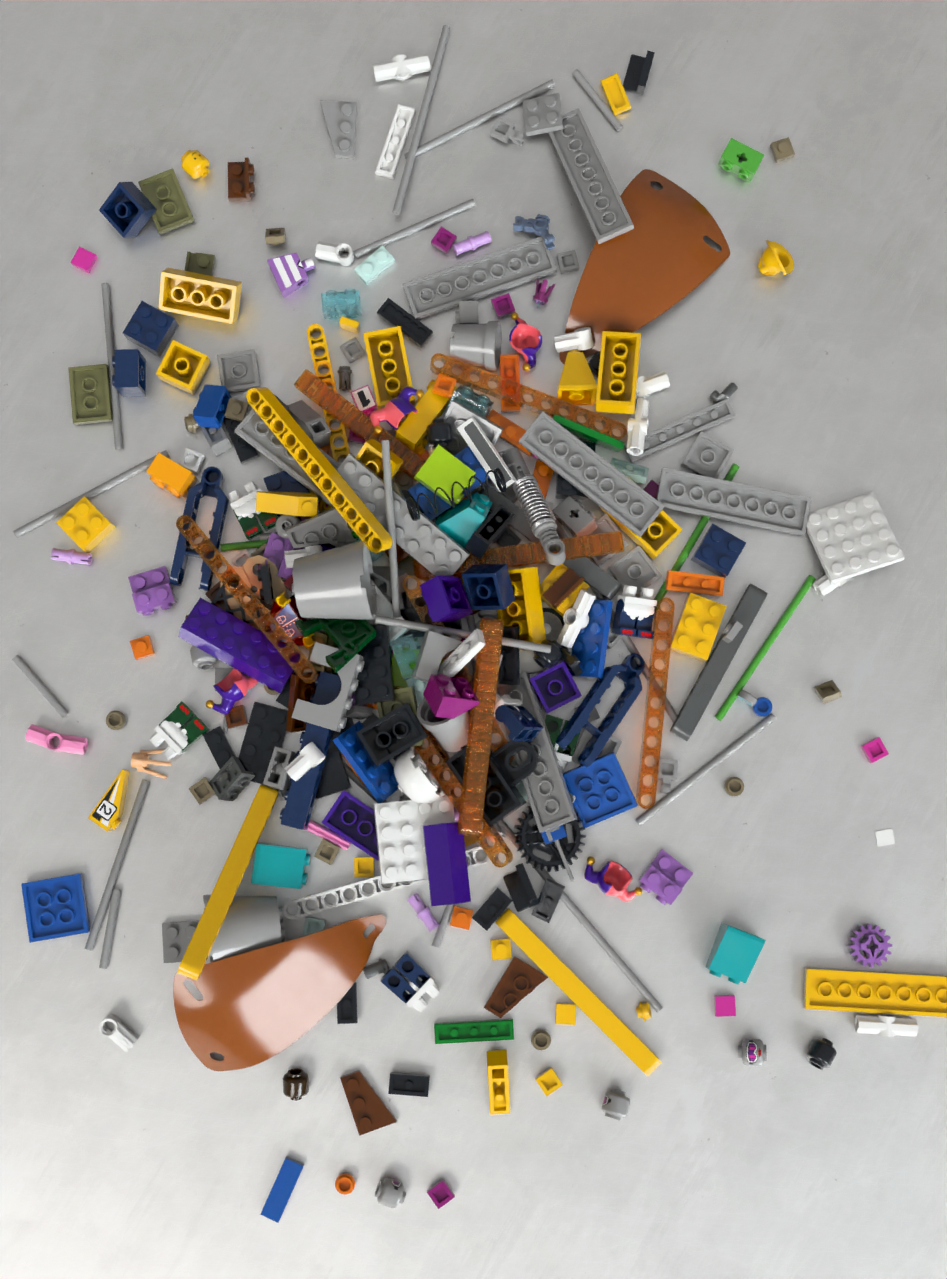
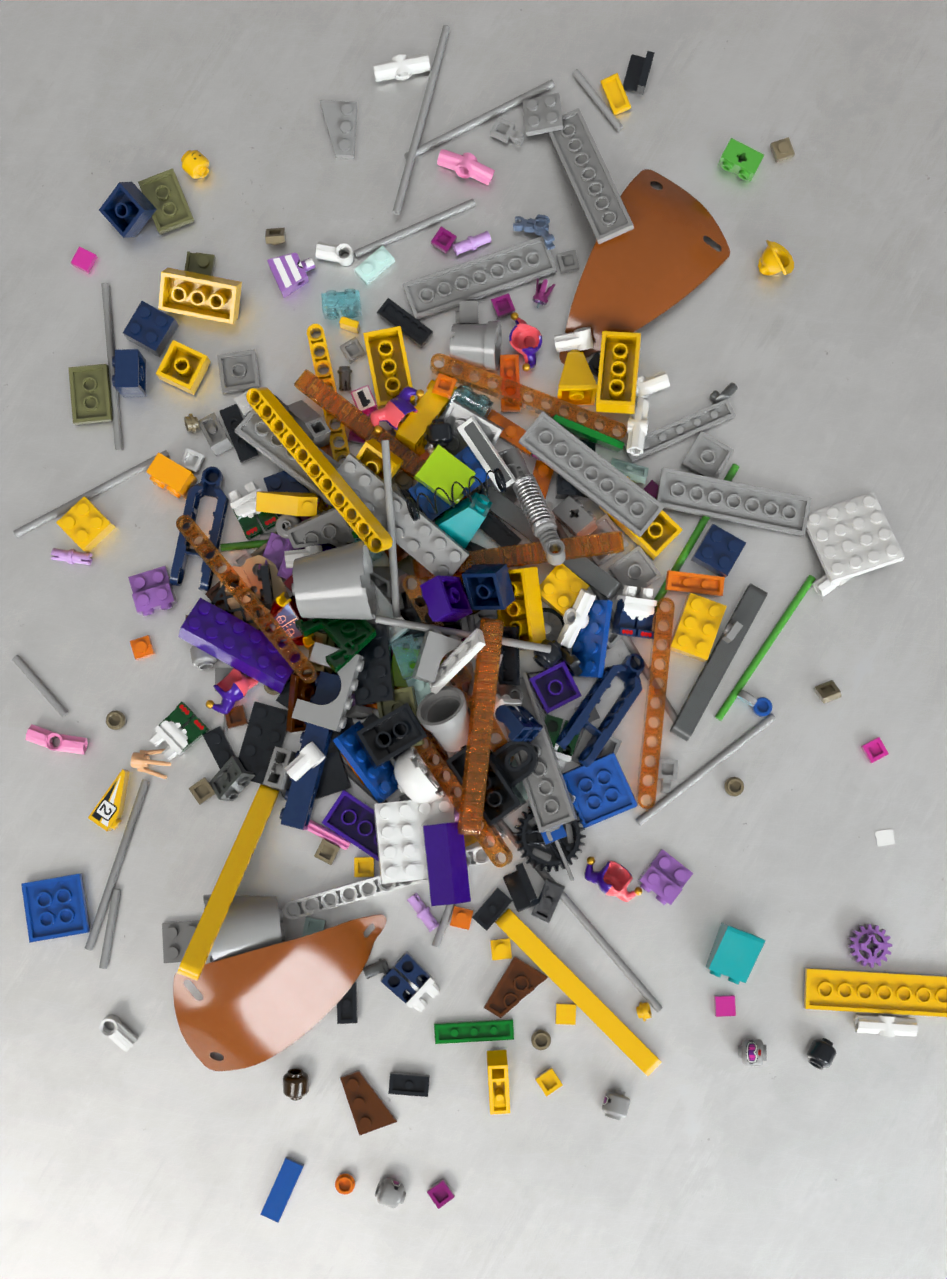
blue brick [193,384,232,429] -> none
dark tan plate [224,398,249,422] -> none
reddish brown bracket [228,158,255,201] -> none
teal slope [251,843,311,889] -> none
white tile [375,104,416,180] -> none
magenta slope [423,674,480,719] -> none
black brick [465,504,515,559] -> none
reddish brown panel [542,568,585,609] -> none
none -> bright pink piece [437,149,495,185]

